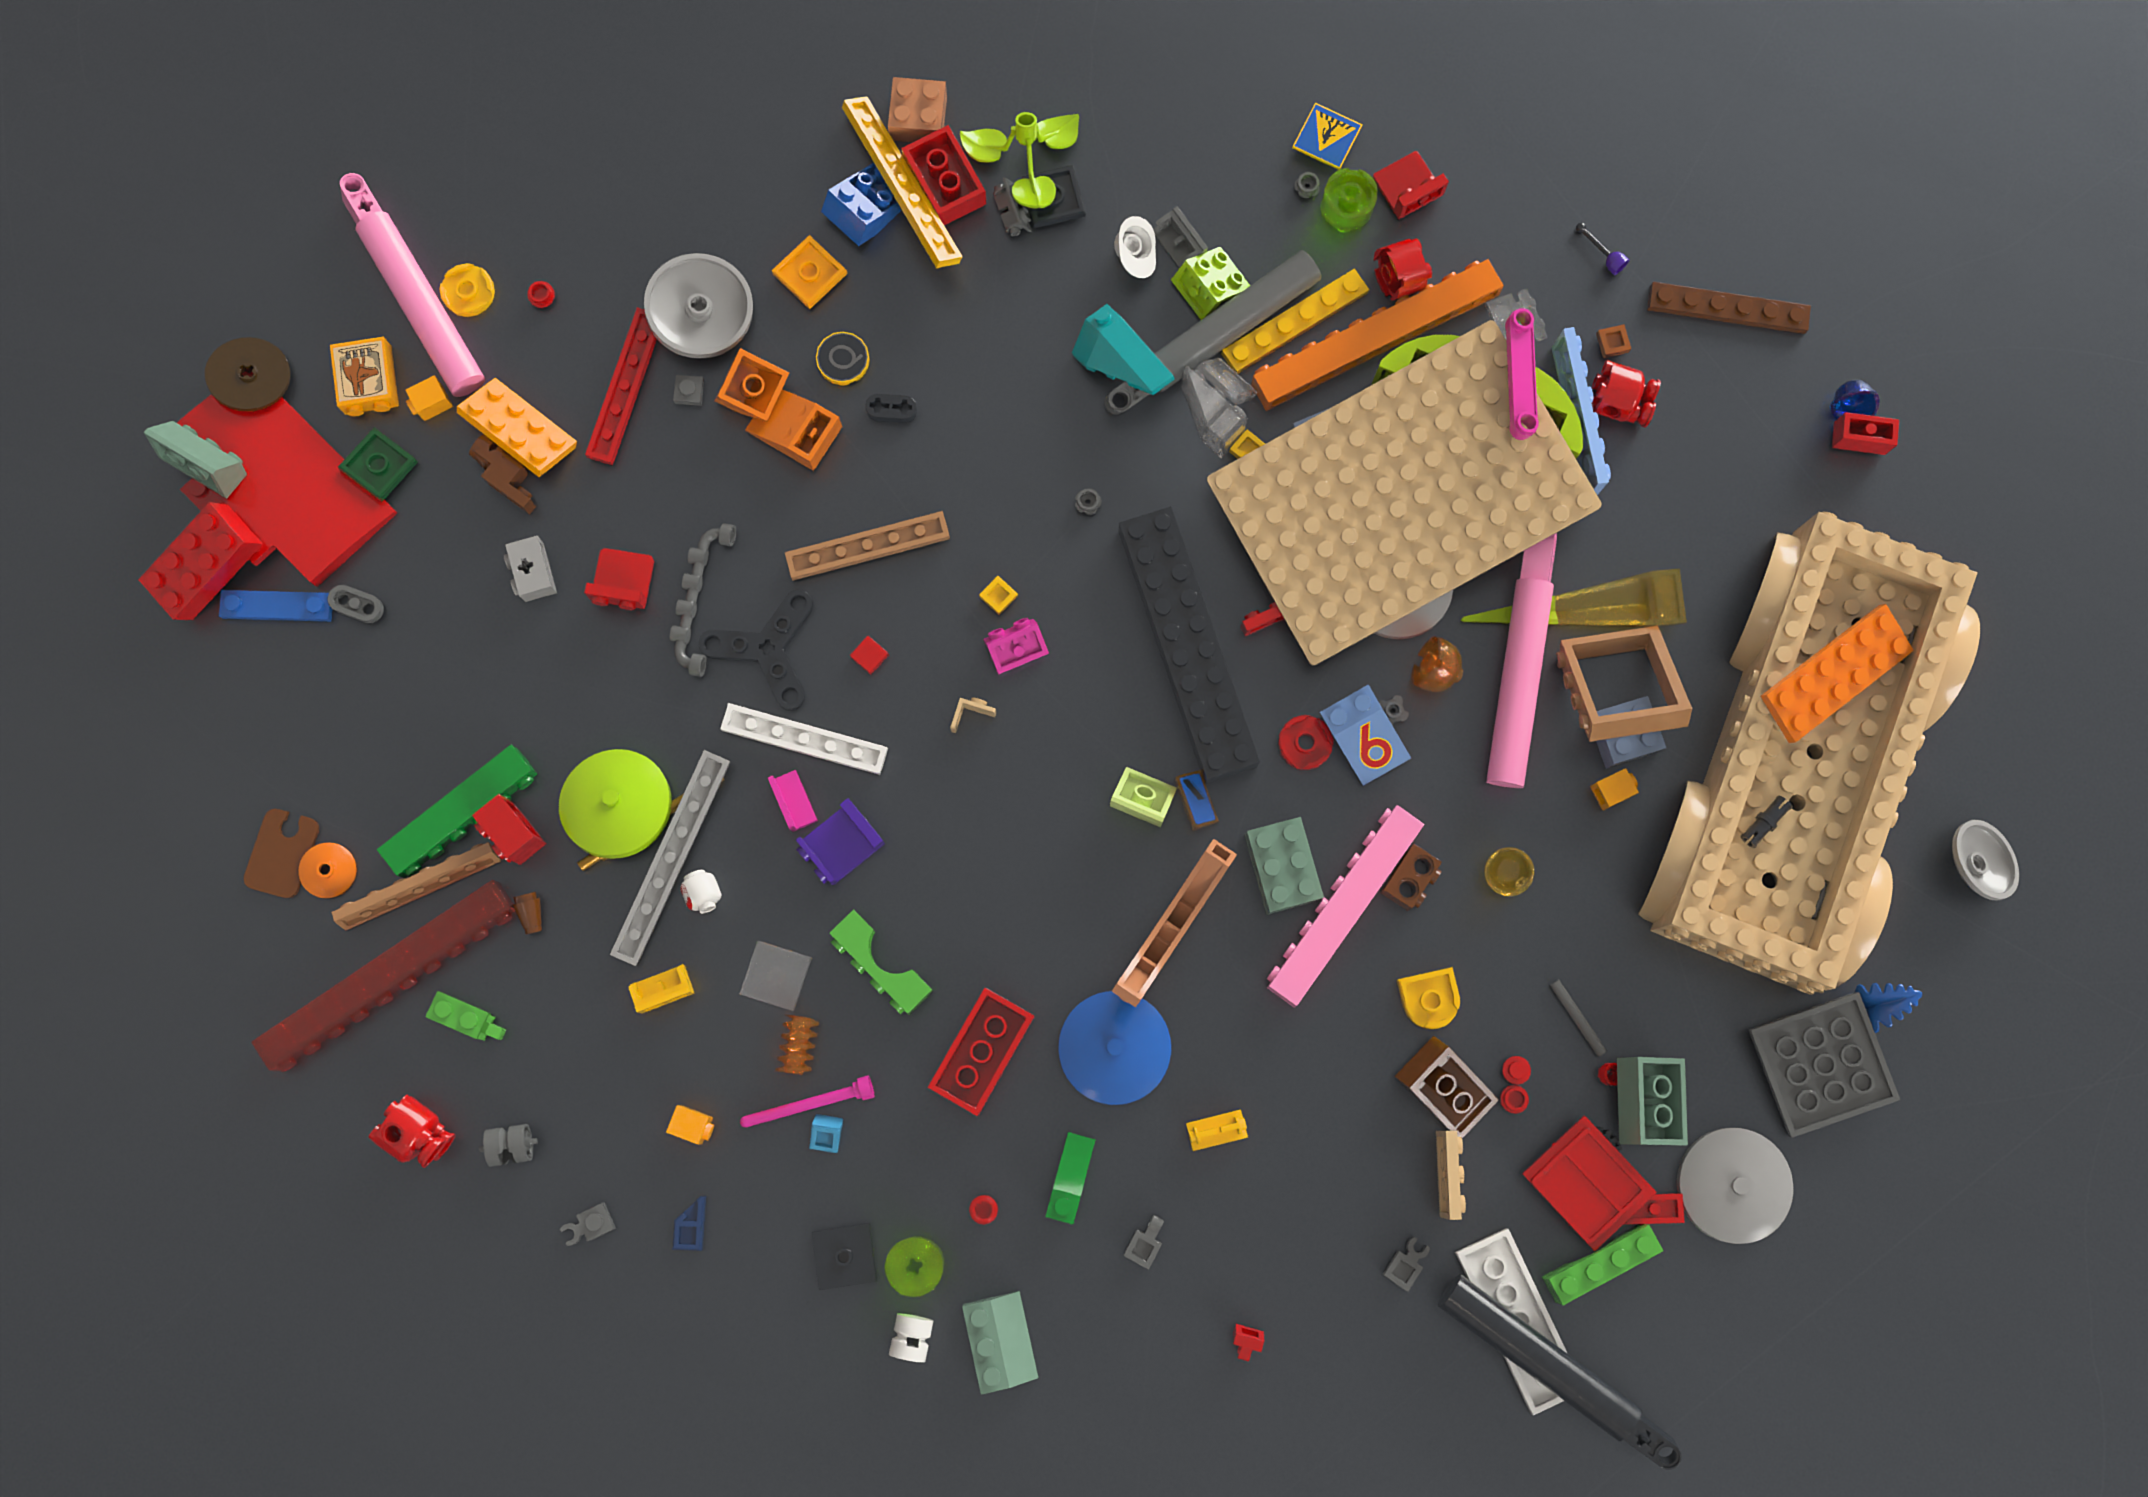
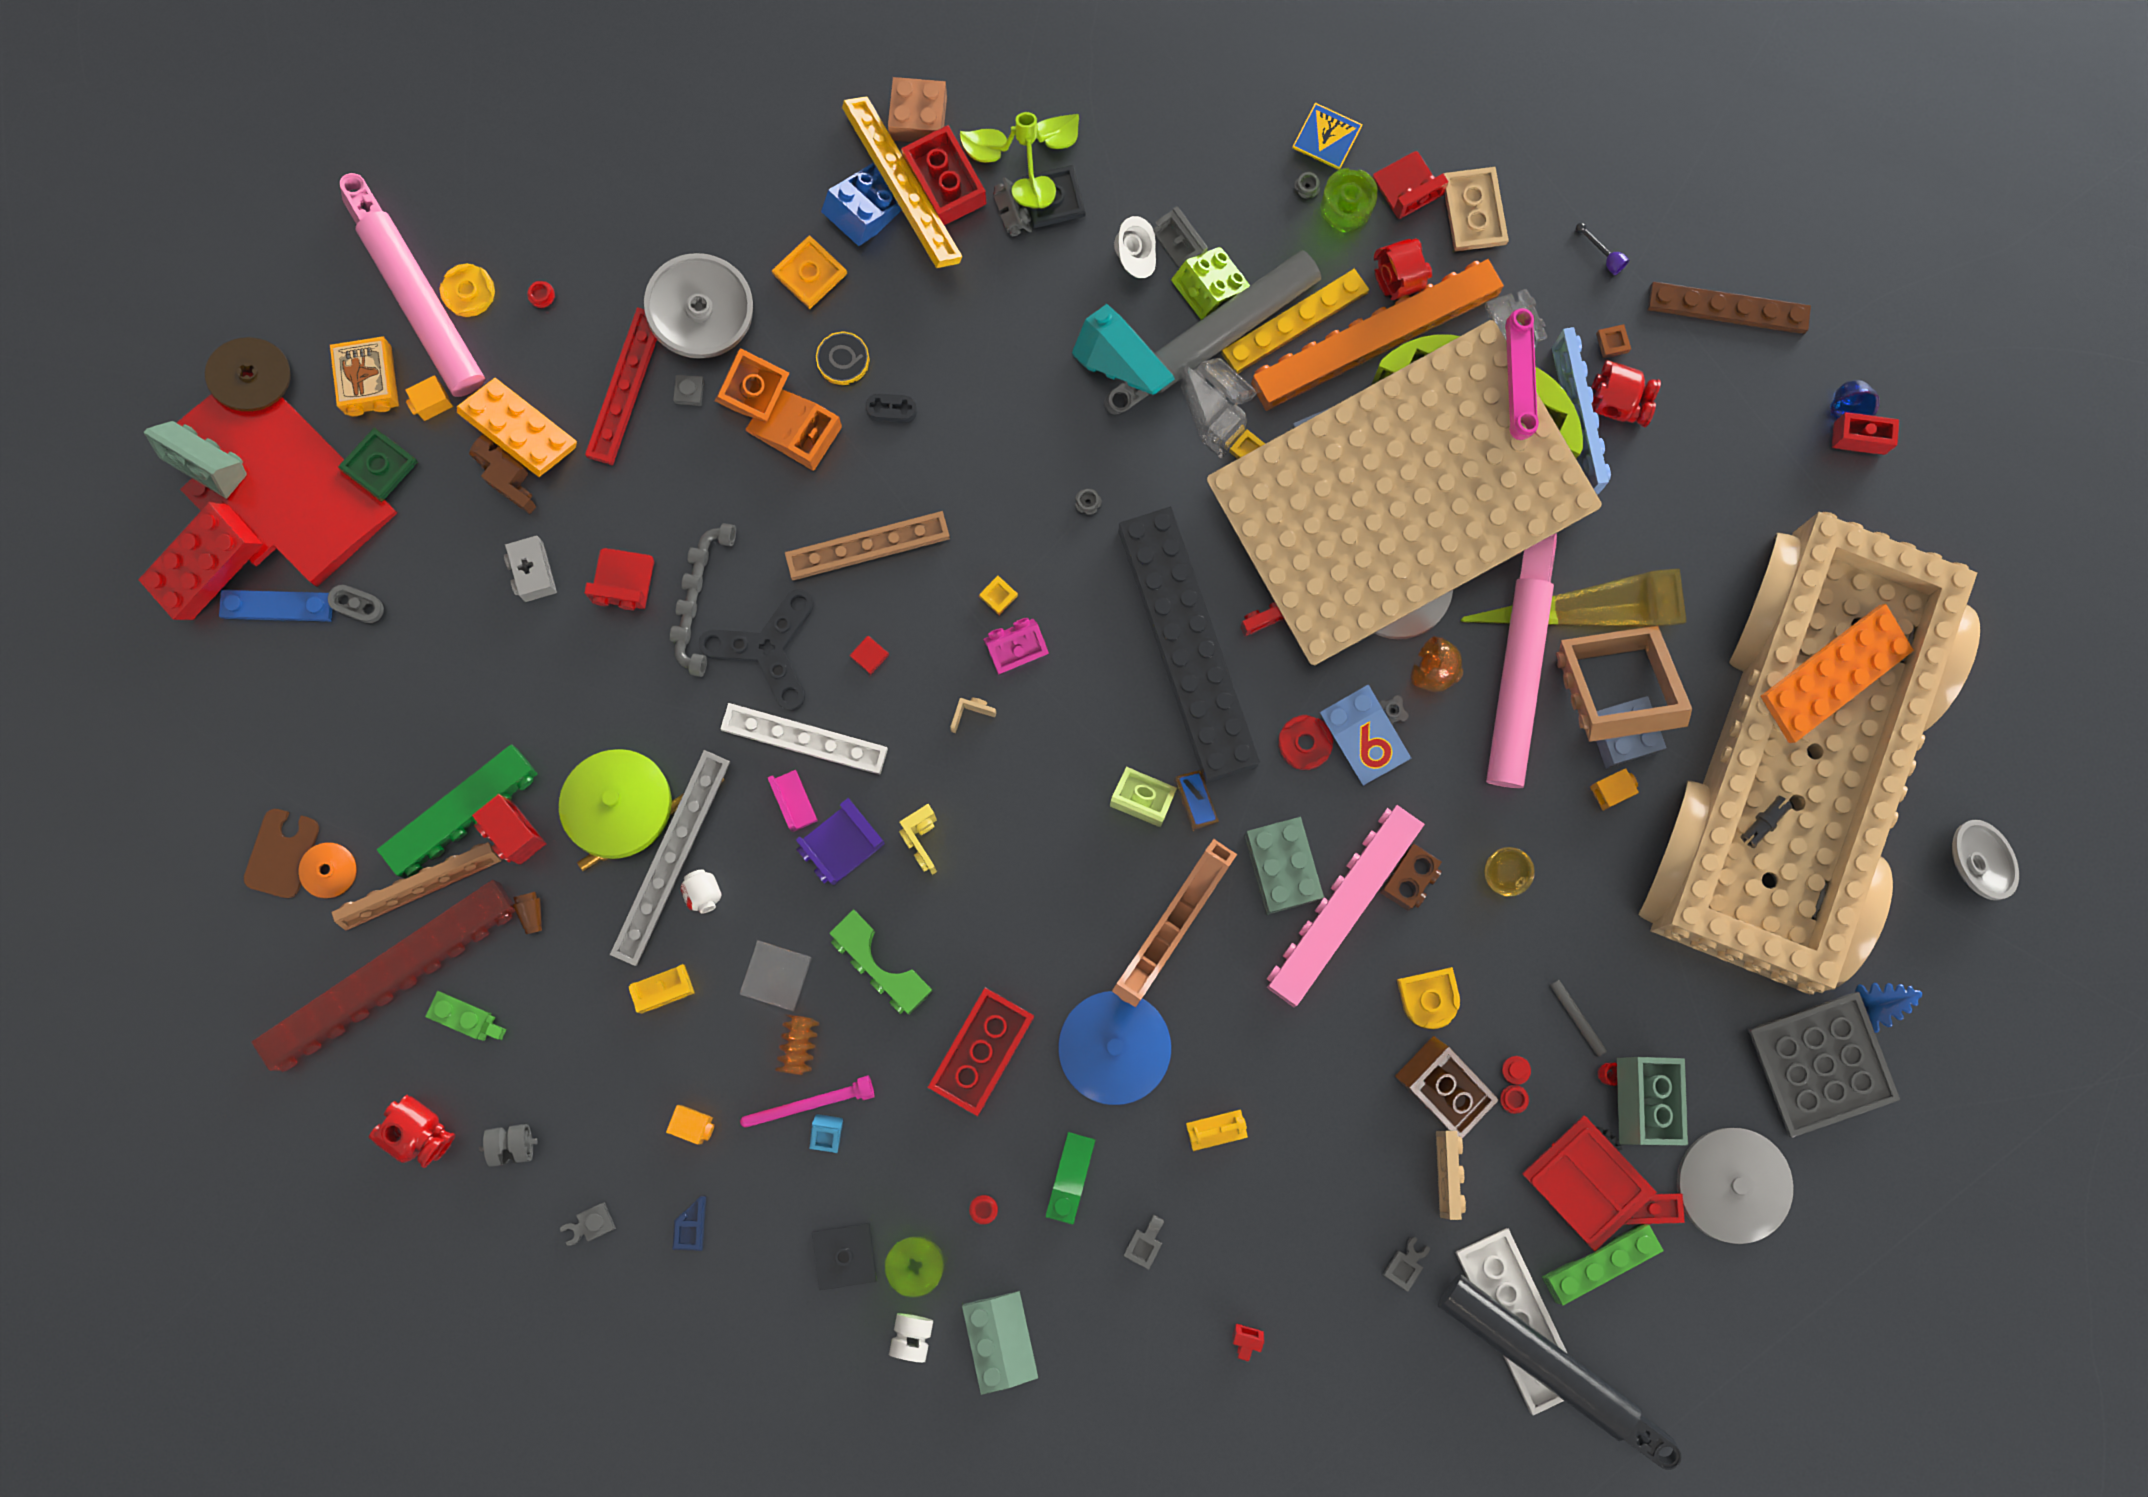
none -> light yellow bracket [899,804,937,875]
none -> tan plate [1444,167,1509,251]

